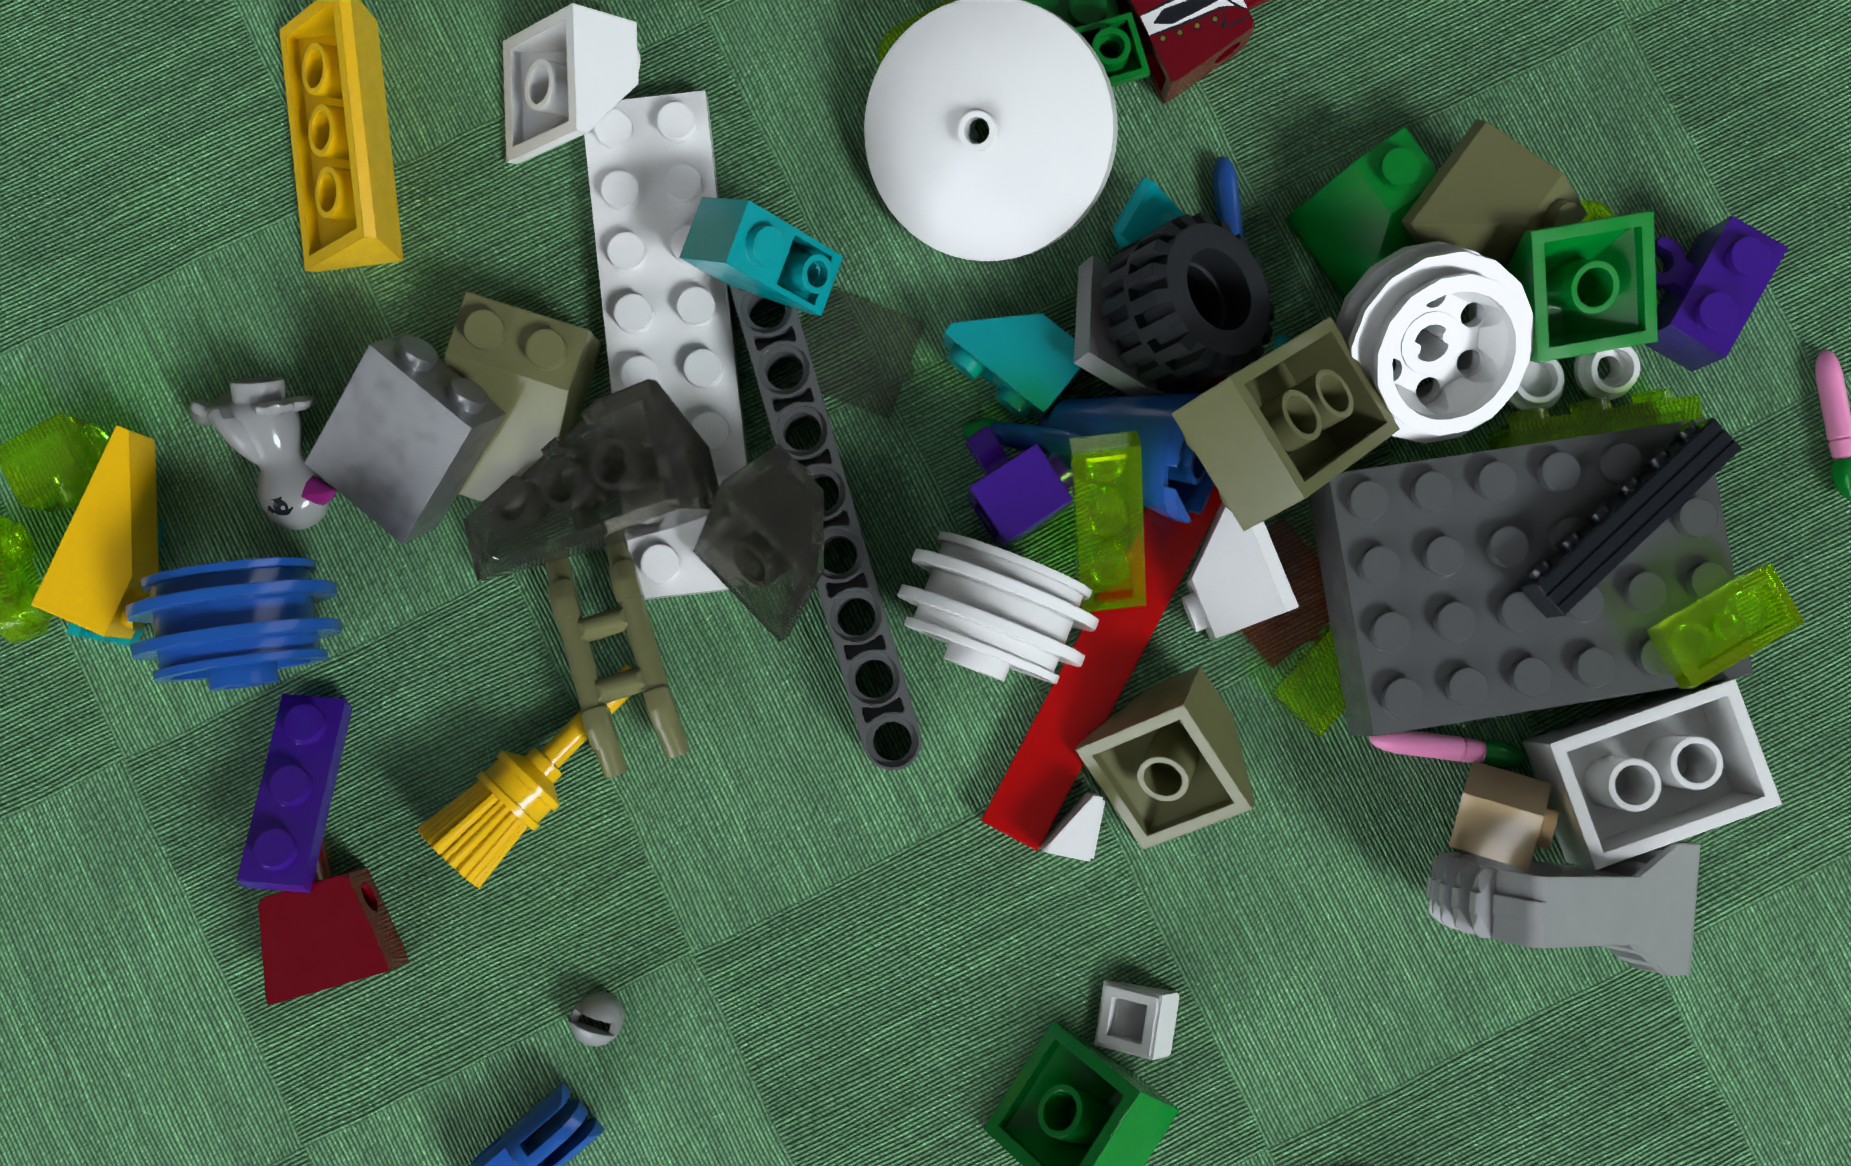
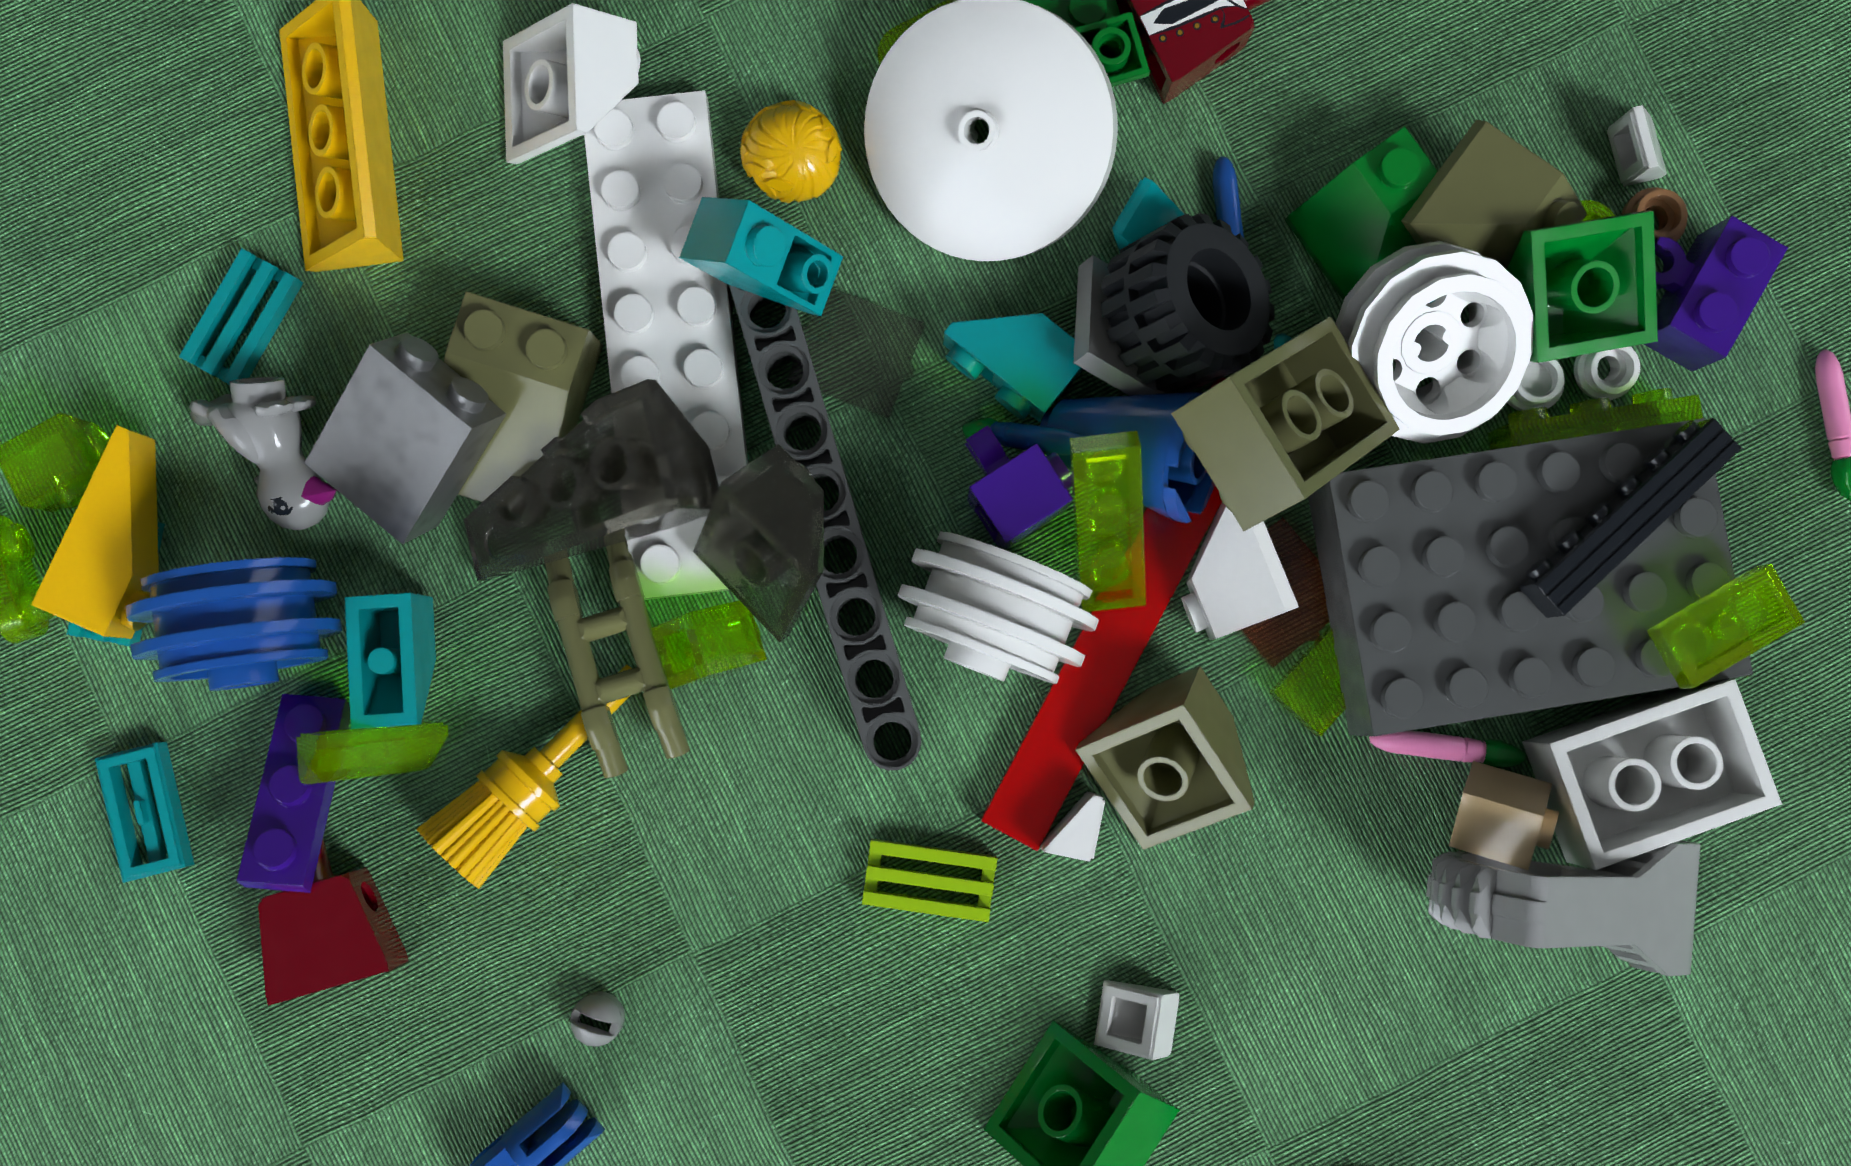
none -> teal tile [95,742,195,883]
none -> teal tile [179,248,304,385]
none -> clear neon green slope [296,721,448,784]
none -> teal slope [345,593,436,729]
none -> clear neon green brick [651,598,767,690]
none -> yellow hair [740,100,842,203]
none -> lime tile [862,838,998,922]
none -> white slope [1607,105,1667,187]
none -> medium nougat plate [1621,187,1688,242]

